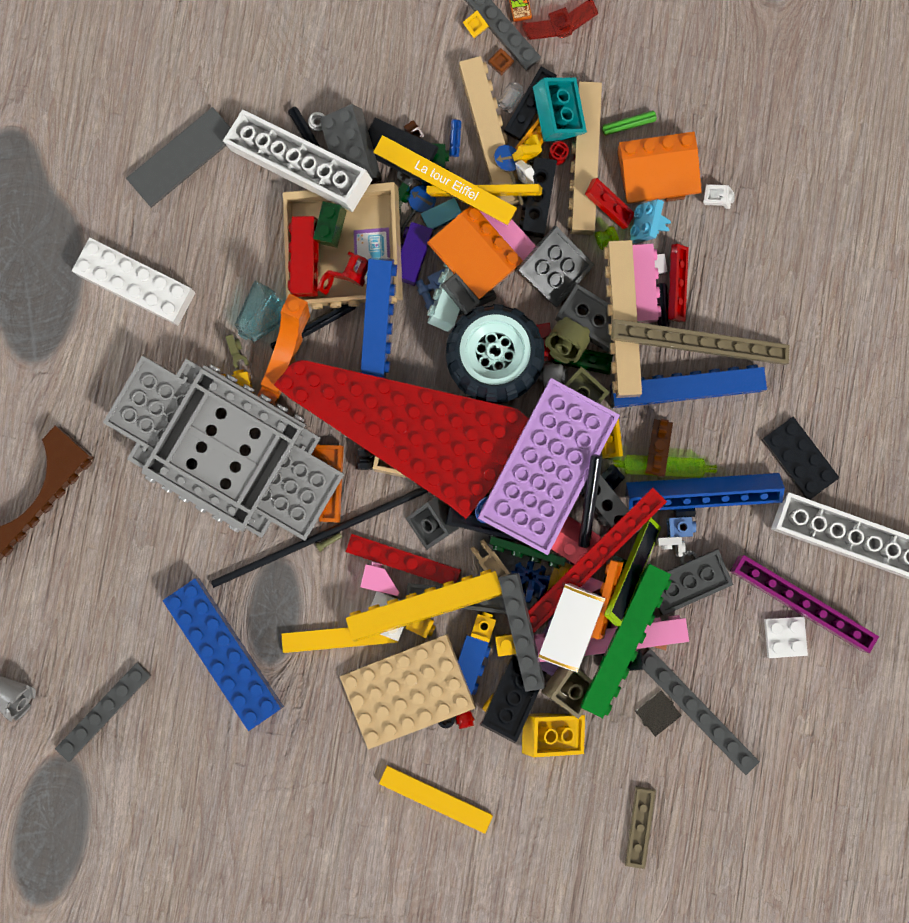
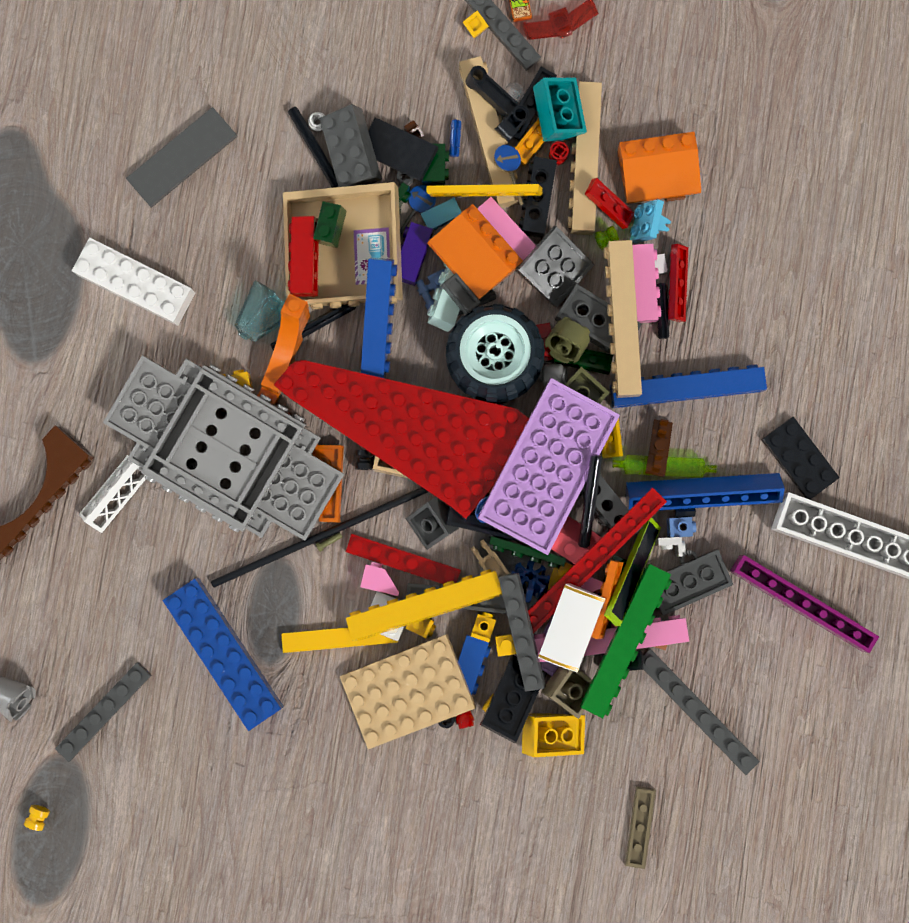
white brick [223,109,372,212] -> none
olive plate [225,334,249,369] -> none
red piece [317,251,368,295] -> none
yellow tile [373,135,517,226] -> none
yellow tile [379,765,493,834] -> none
dark orange tile [488,48,514,76] -> none
yellow bracket [512,134,542,162] -> none
white plate [515,160,534,184] -> none
black plate [601,464,625,490] -> none
bright green axle [602,111,657,136] -> none
dark tan plate [611,319,790,365] -> none
clear smoke piece [635,690,682,737] -> none
white bracket [703,184,735,209] -> none
white plate [764,617,808,658] -> none
none -> yellow wheel [24,805,50,831]
none -> white fence [79,455,146,533]
none -> black piece [466,66,529,142]

